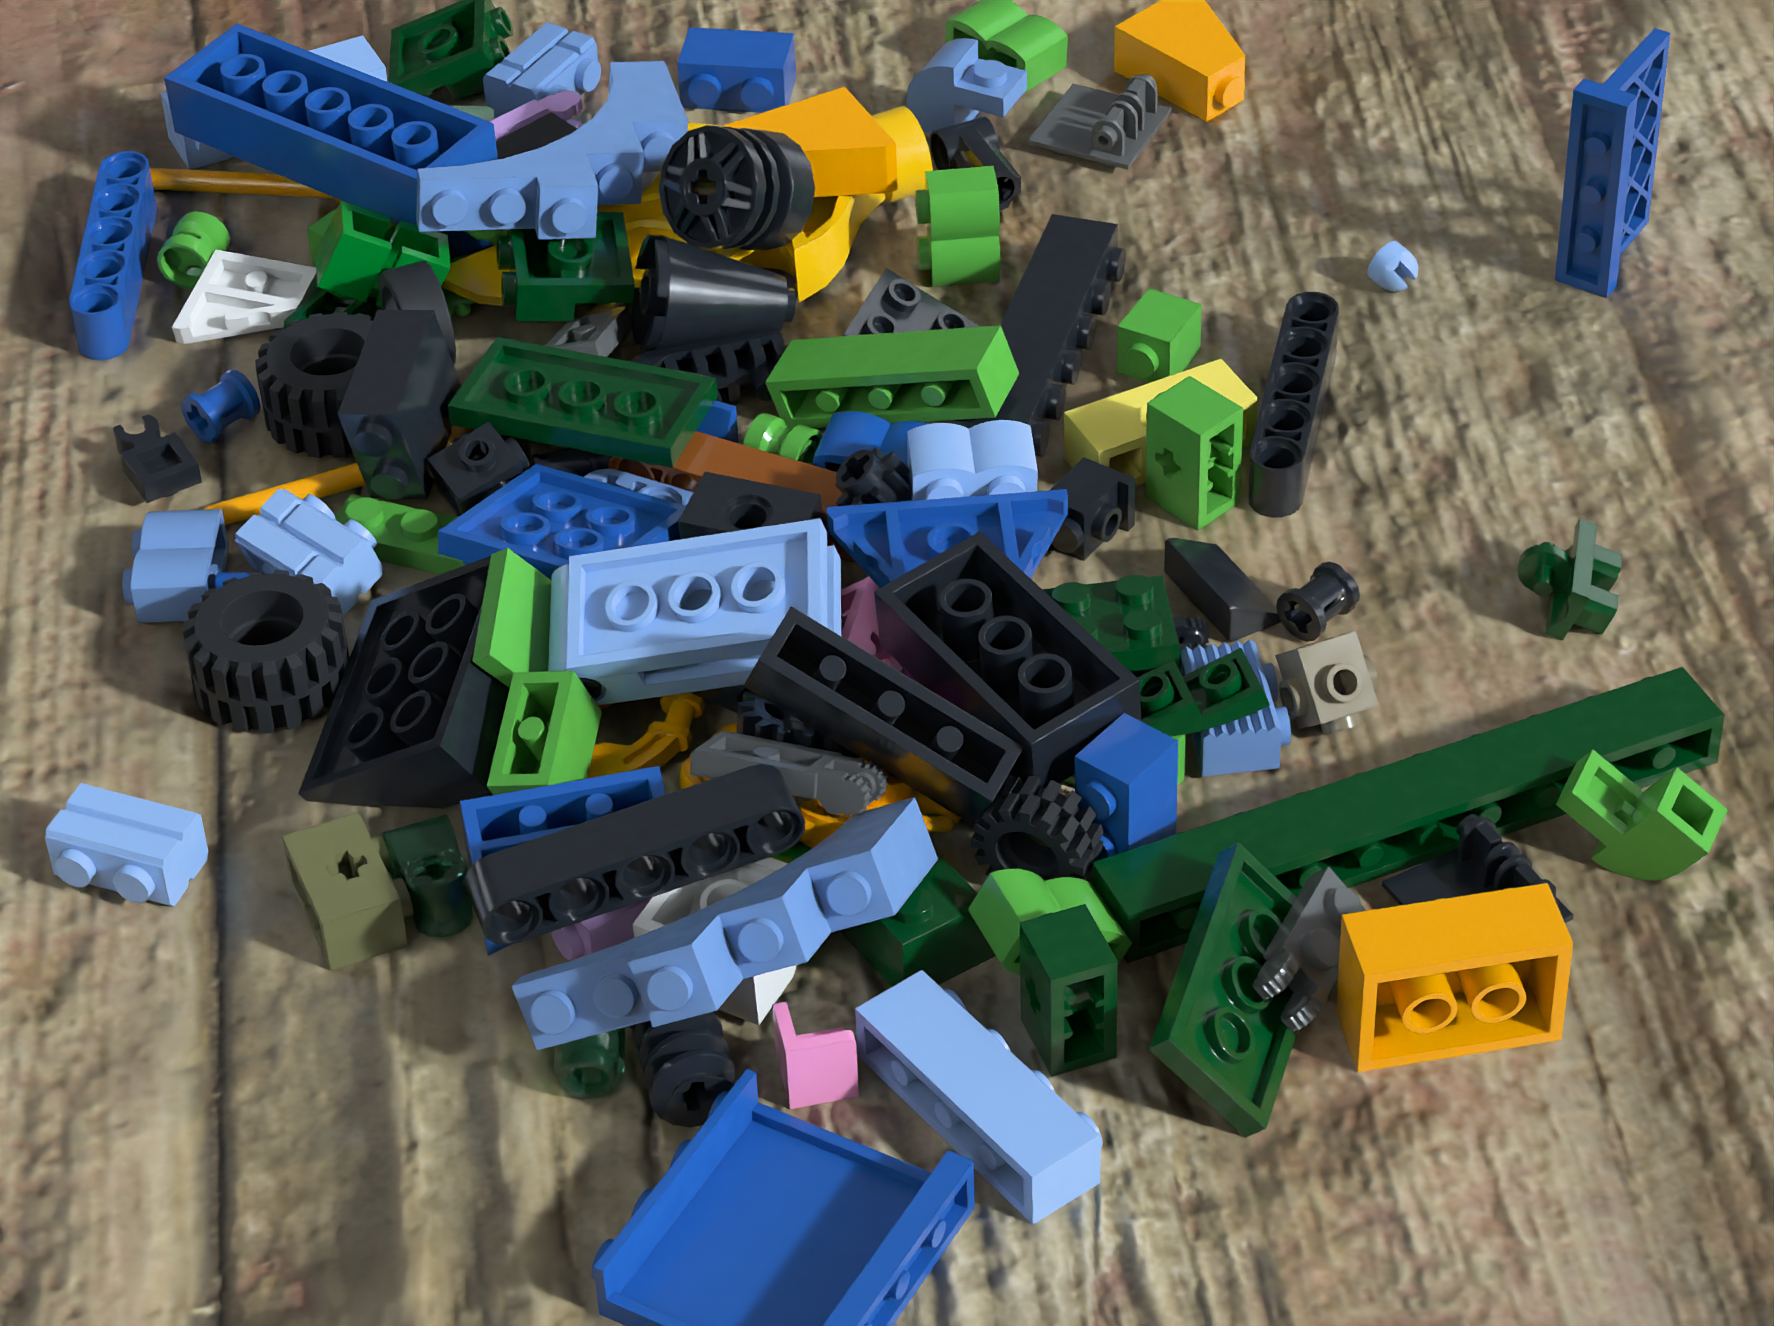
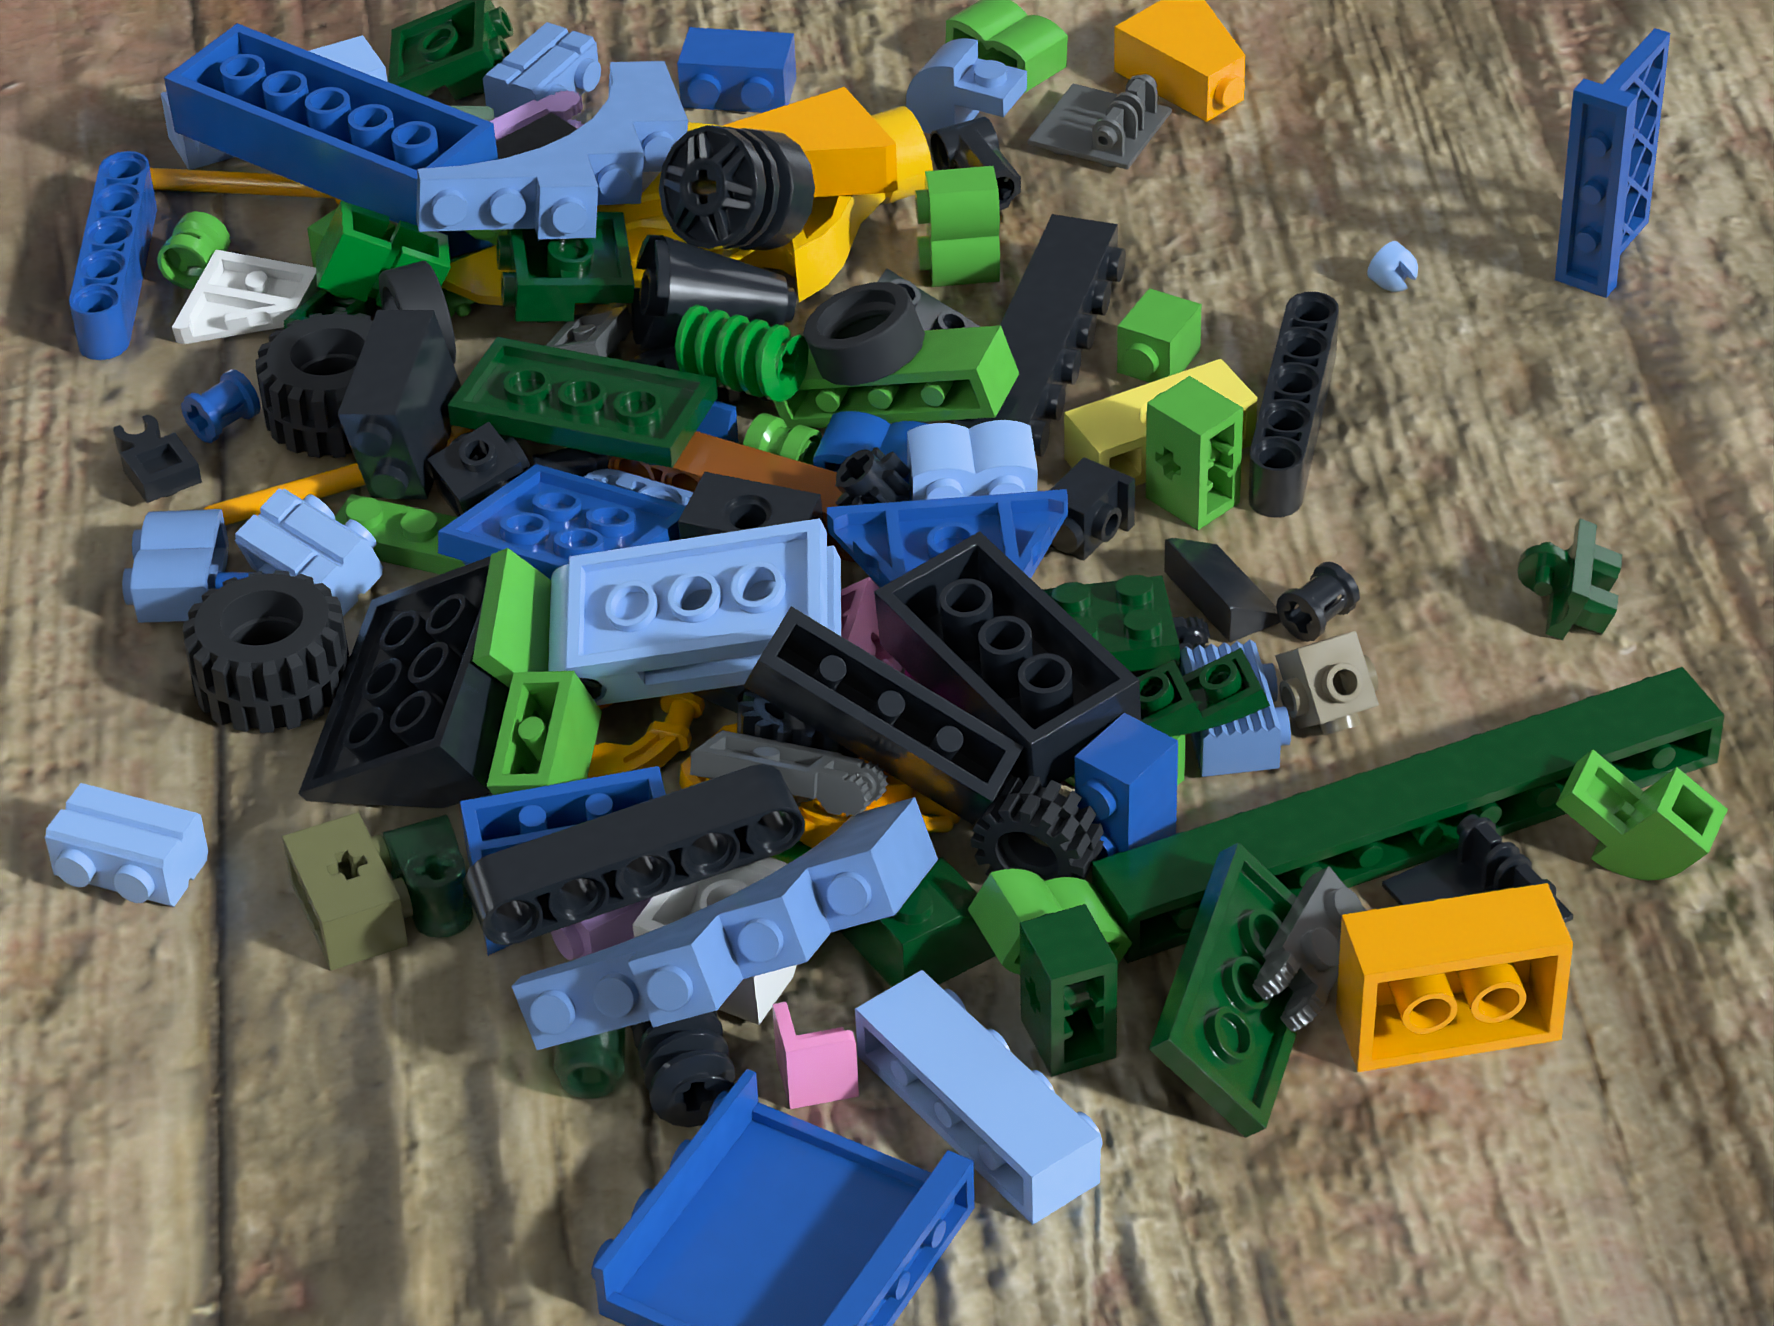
none -> green piece [675,304,809,402]
none -> black tyre [803,282,925,386]

